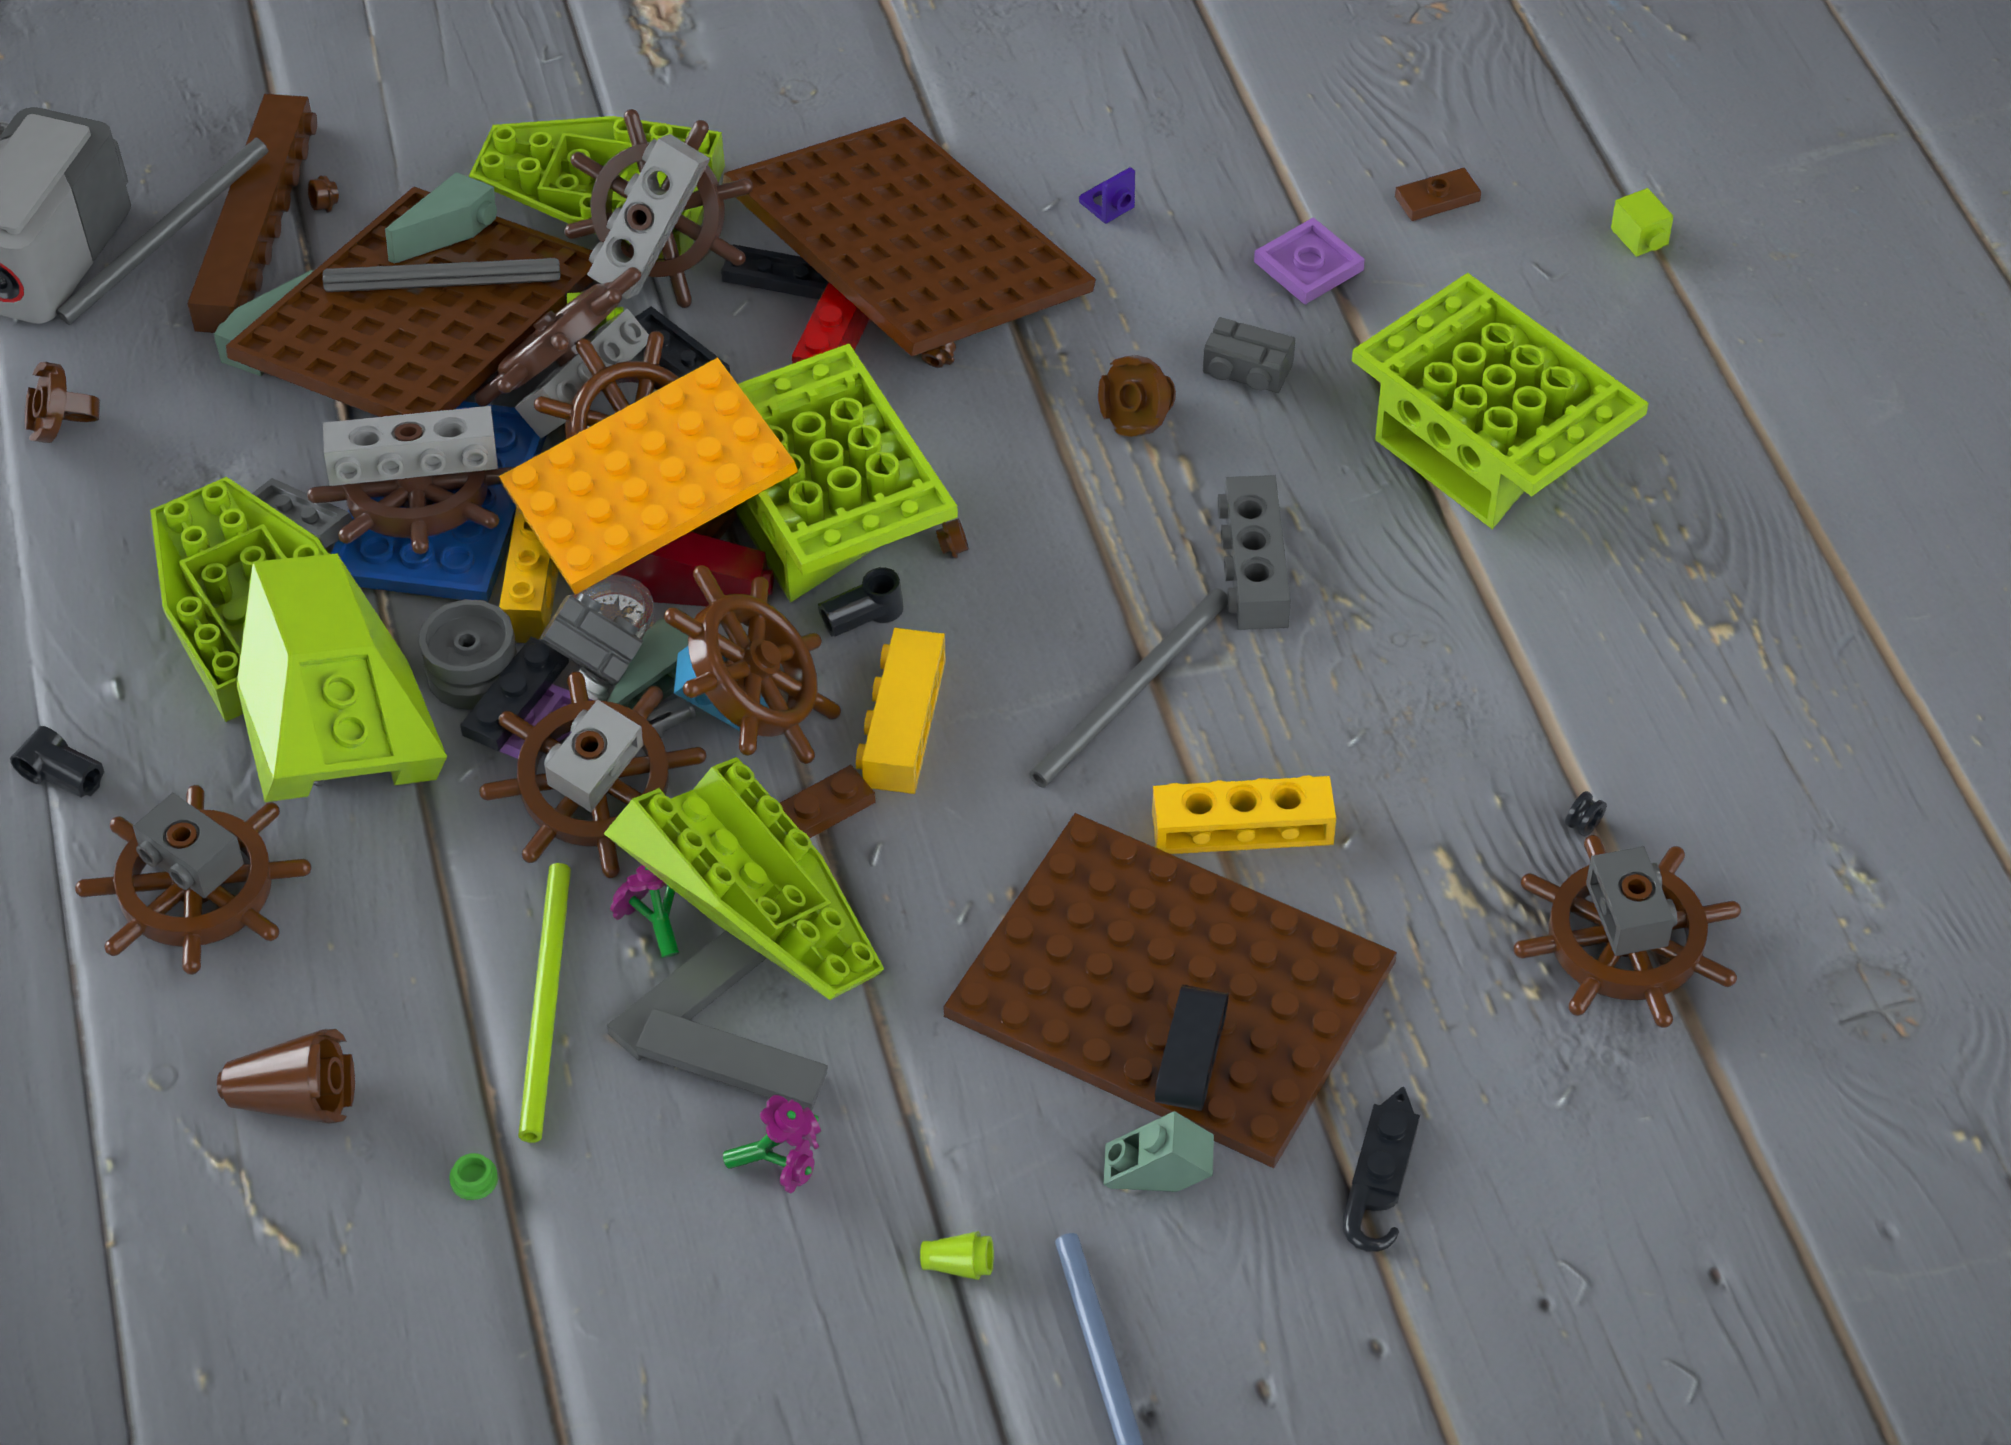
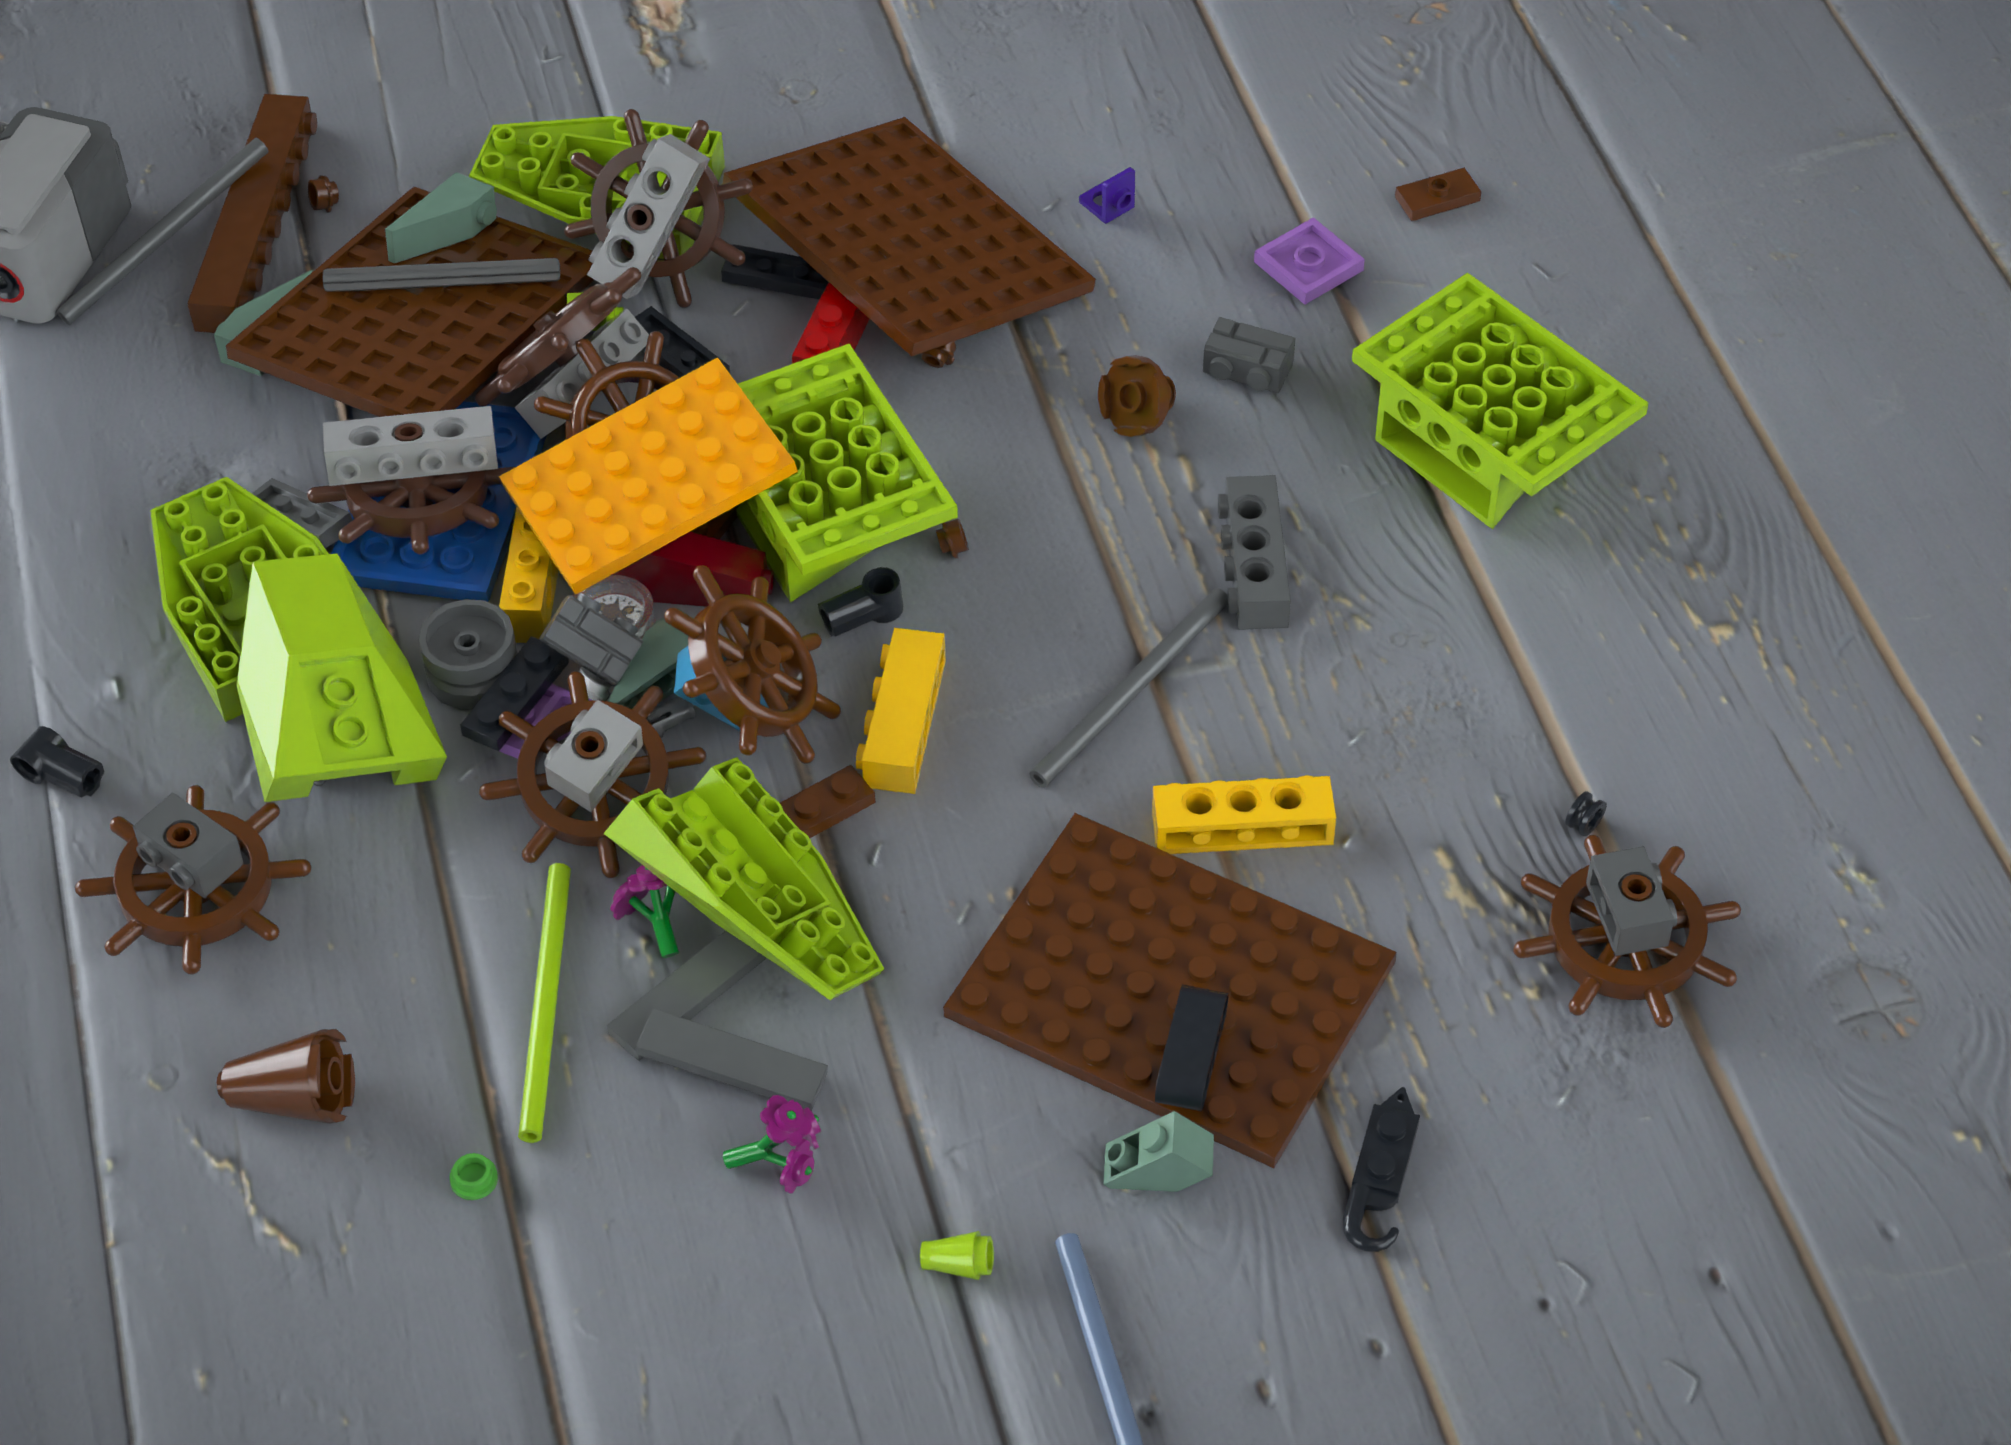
reddish brown tile [25,362,100,443] -> none
lime brick [1611,188,1674,257] -> none

